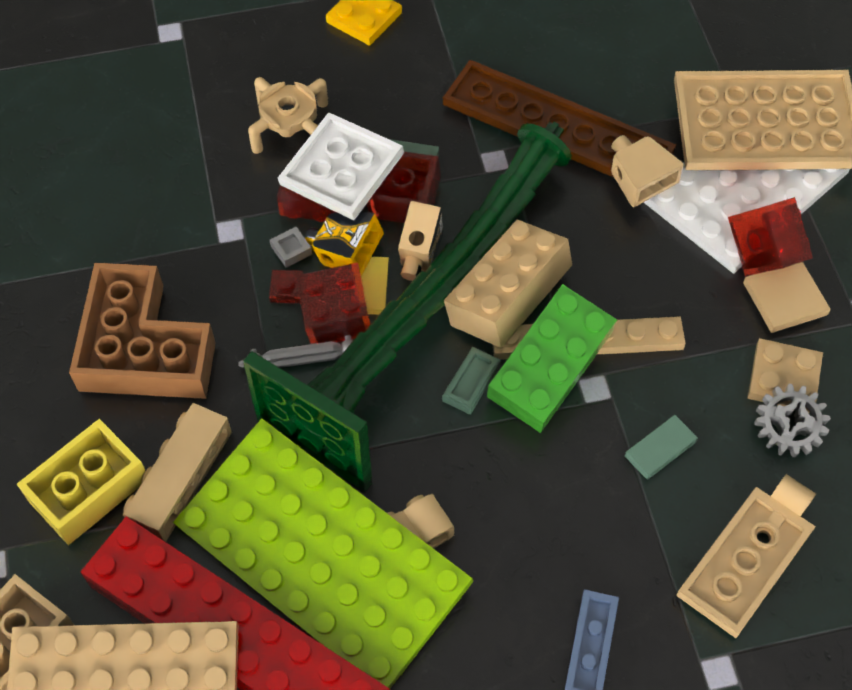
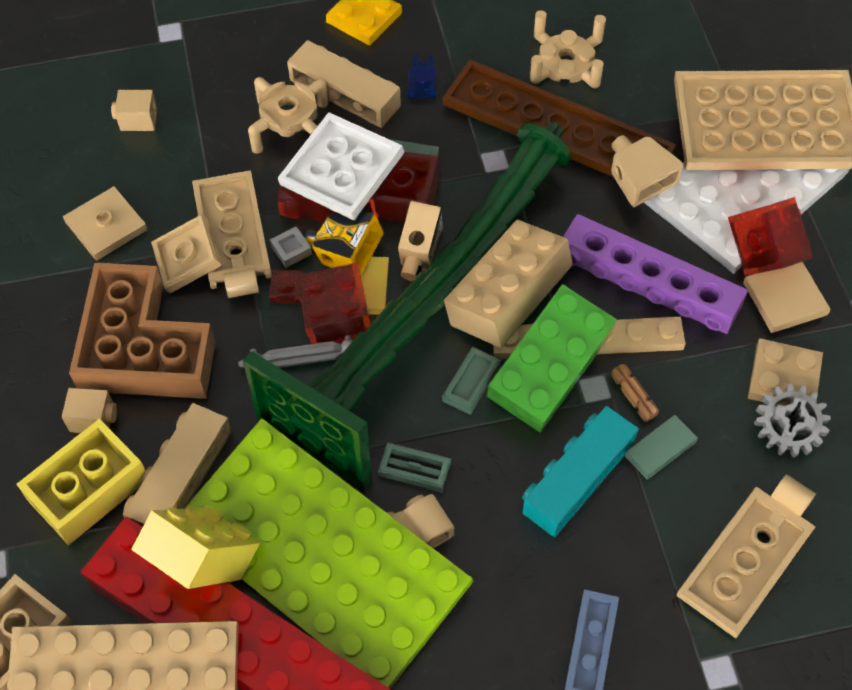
none -> tan brick [62,388,117,433]
none -> tan plate [63,186,148,261]
none -> tan brick [111,90,158,131]
none -> light yellow brick [131,505,260,589]
none -> tan tile [151,214,222,293]
none -> tan hinge [192,170,272,298]
none -> tan brick [287,40,401,128]
none -> sand green tile [378,442,451,493]
none -> clear blue plate [408,54,437,98]
none -> teal brick [522,406,639,538]
none -> tan plate [530,11,606,89]
none -> medium lavender brick [563,214,748,334]
none -> medium nougat axle [611,364,659,422]

